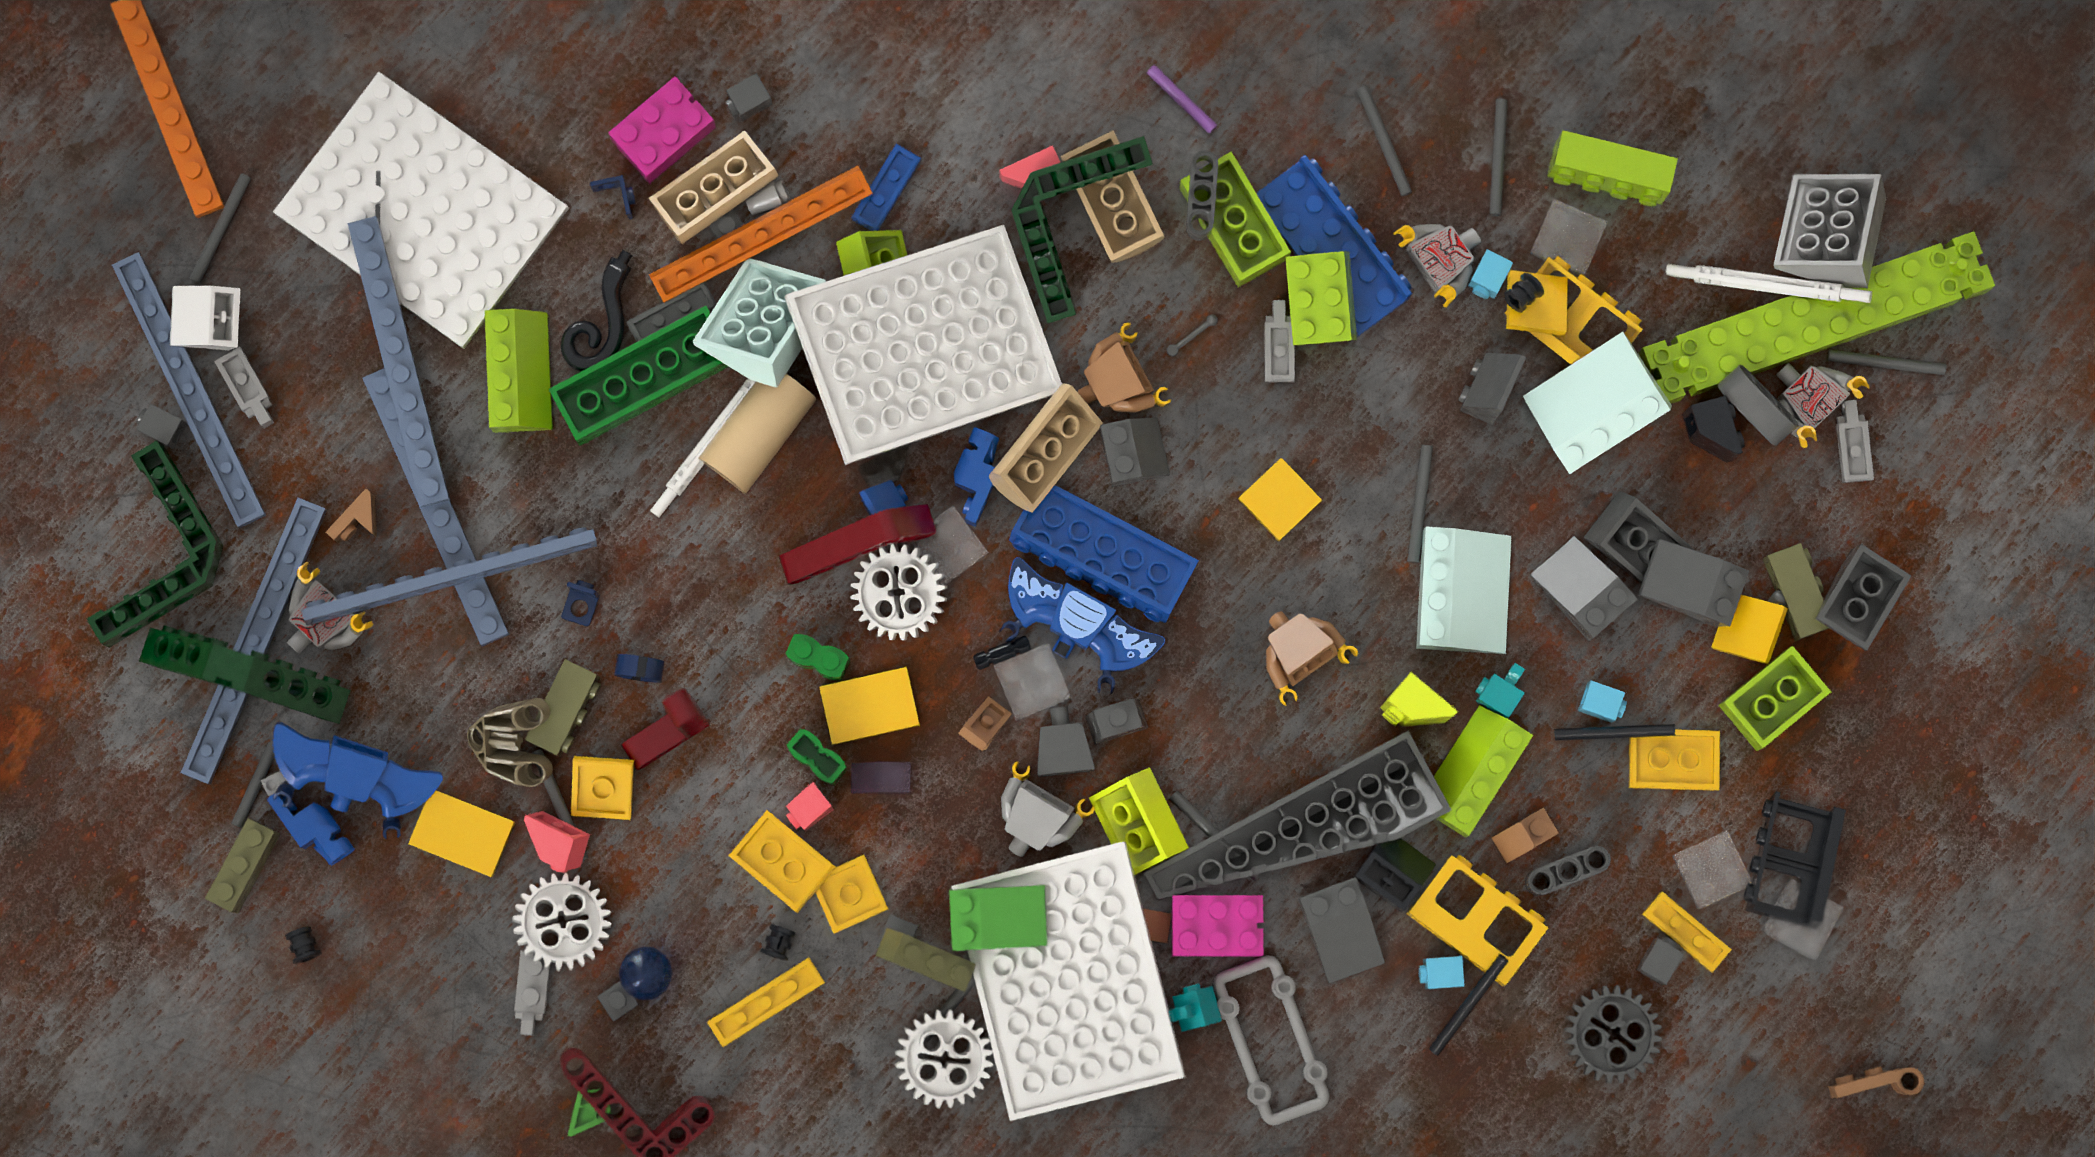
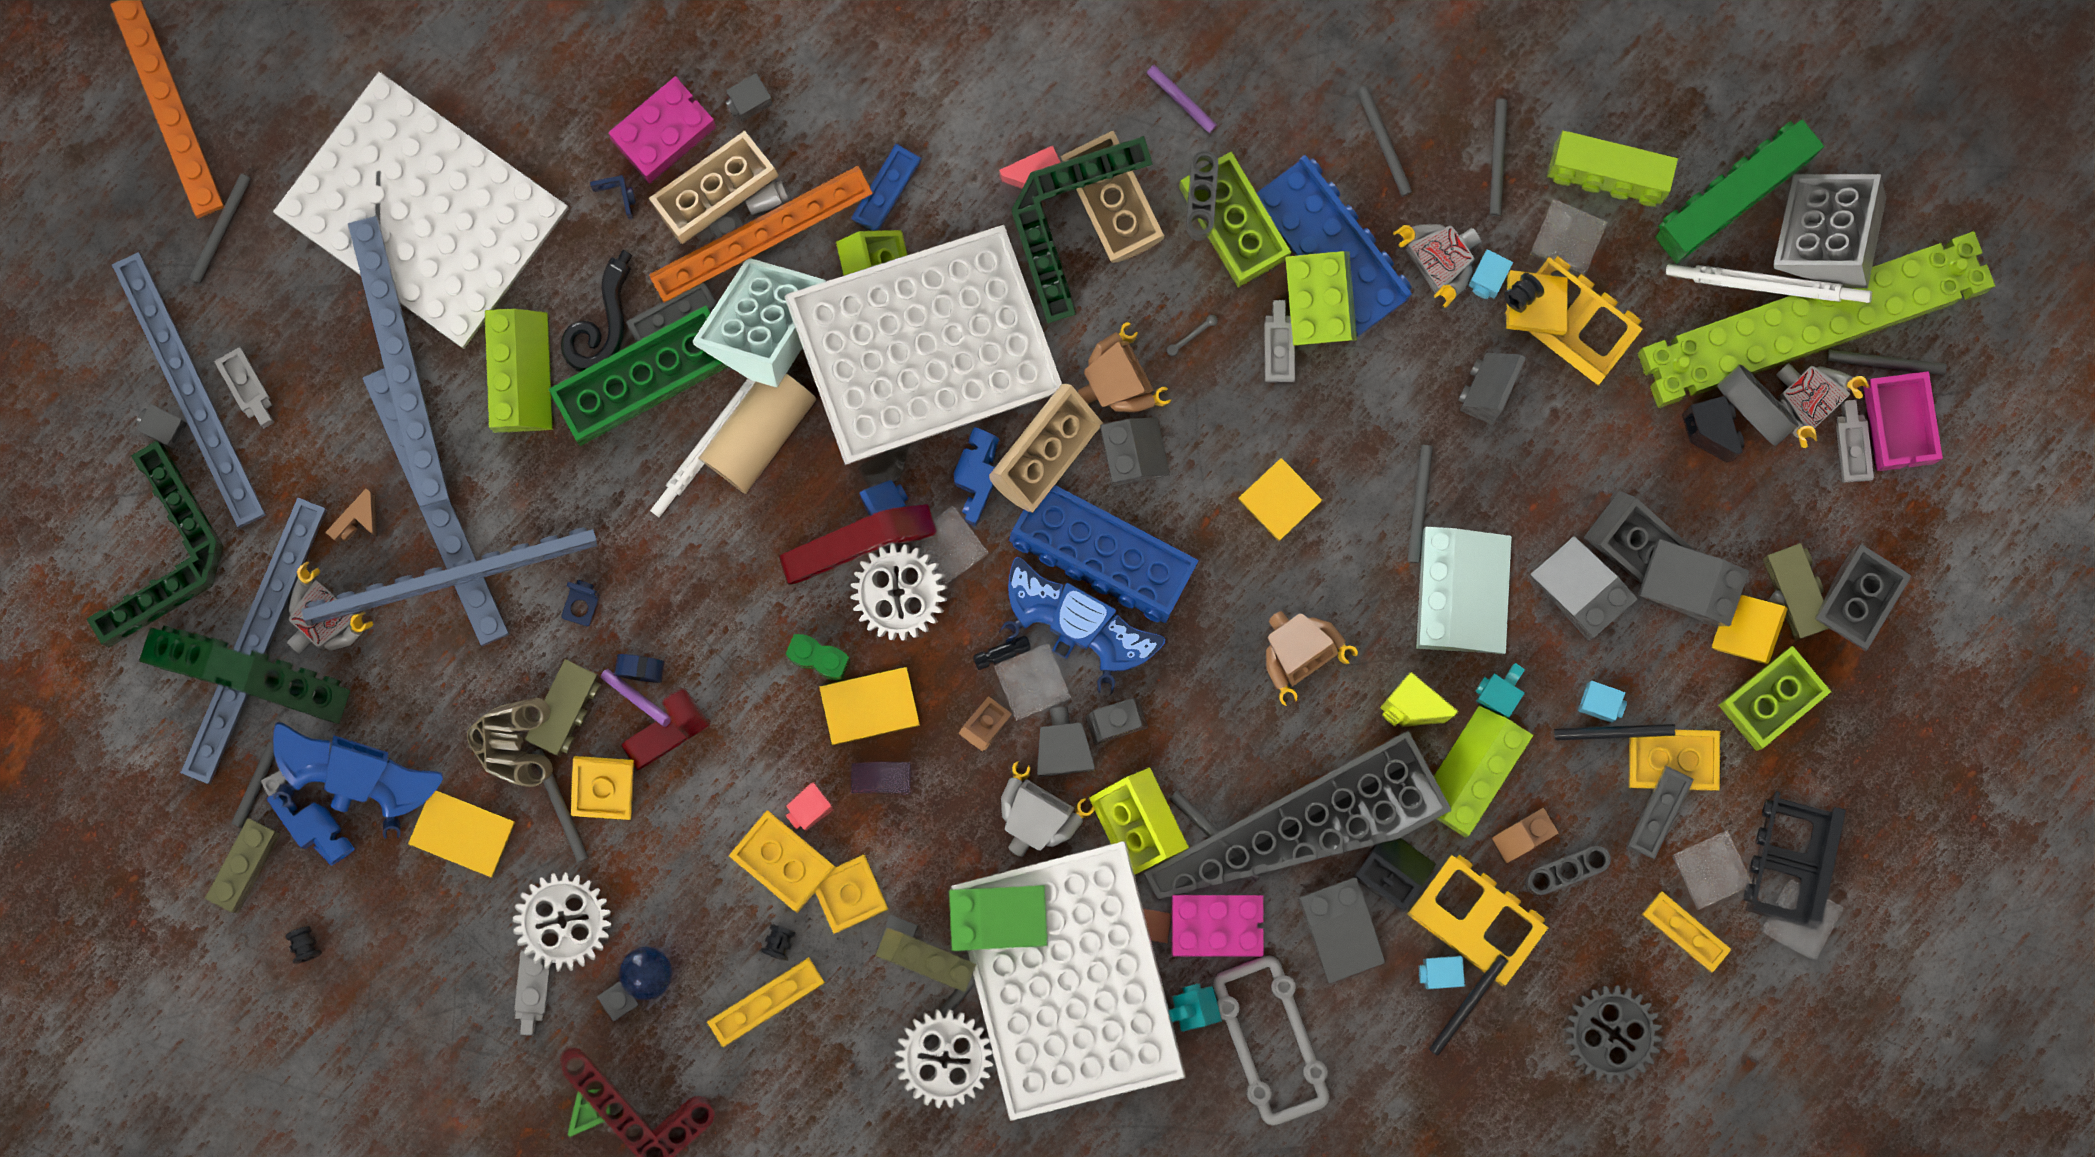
white slope [170,286,240,350] -> none
coral slope [524,811,590,873] -> none
green brick [787,729,847,786] -> none
light aqua slope [1523,331,1672,474] -> none
dark grey brick [1636,937,1684,985] -> none
medium nougat plate [1828,1066,1924,1098] -> none
none -> medium lavender bar [601,669,671,727]
none -> dark grey tile [1626,765,1694,860]
none -> green brick [1655,119,1825,264]
none -> dark pink piece [1863,371,1943,471]

